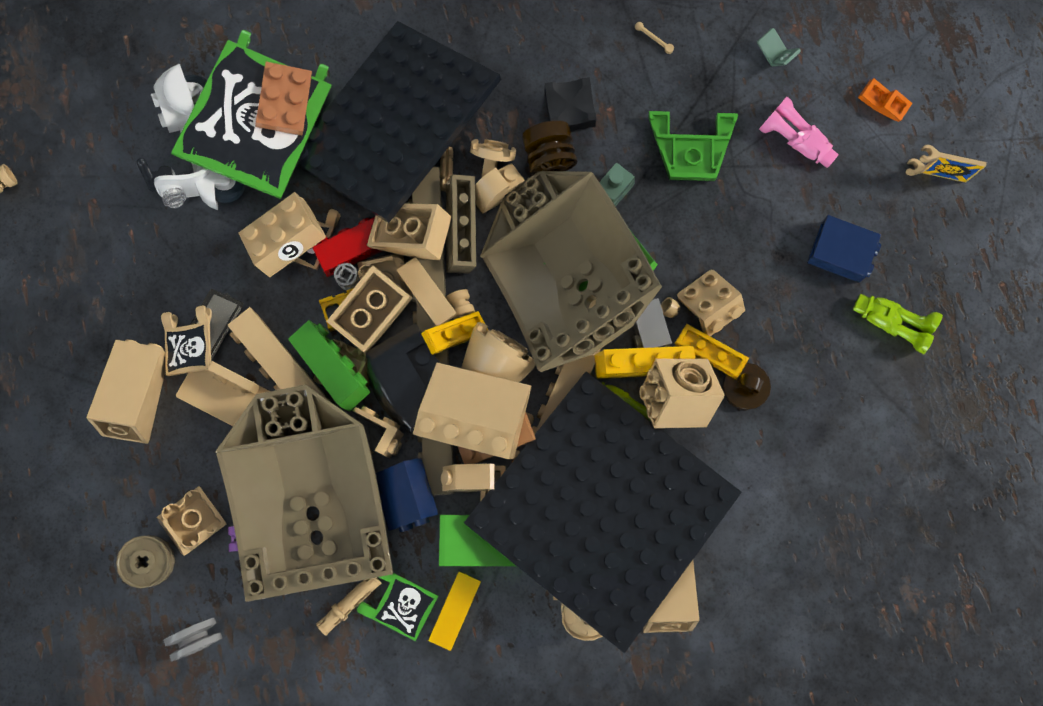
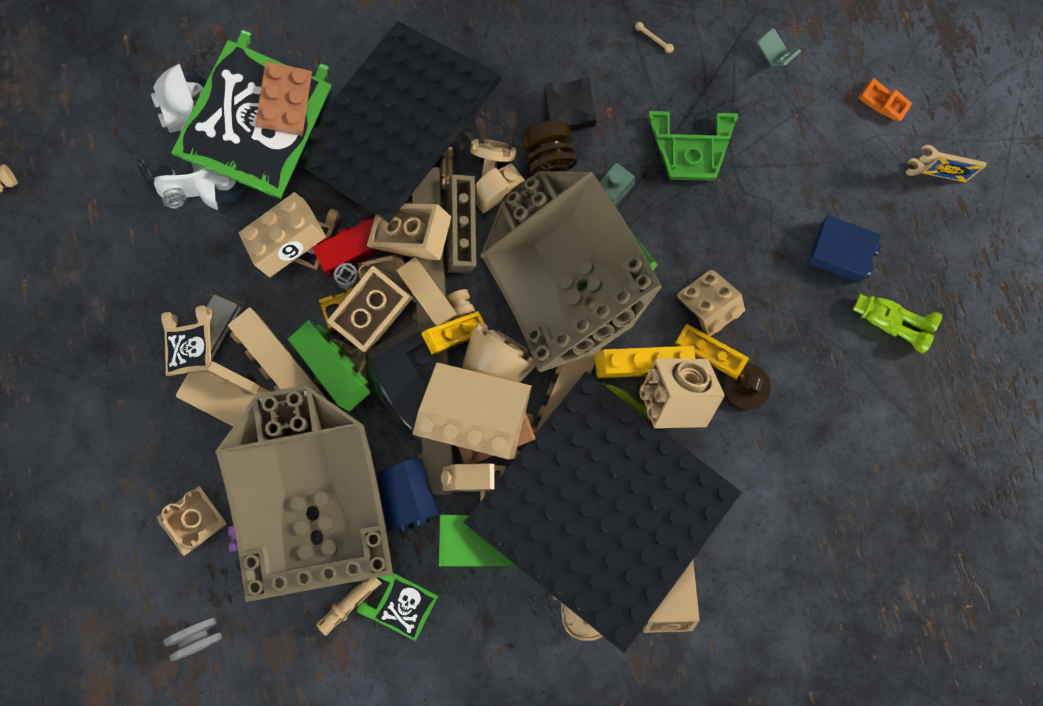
tan slope [86,339,166,444] -> none
dark tan wheel [116,535,175,589] -> none
tan bracket [353,406,404,459] -> none
yellow tile [428,571,481,651] -> none
light grey brick [632,298,672,348] -> none
tan hinge [661,297,680,318] -> none
bright pink piece [759,97,839,168] -> none

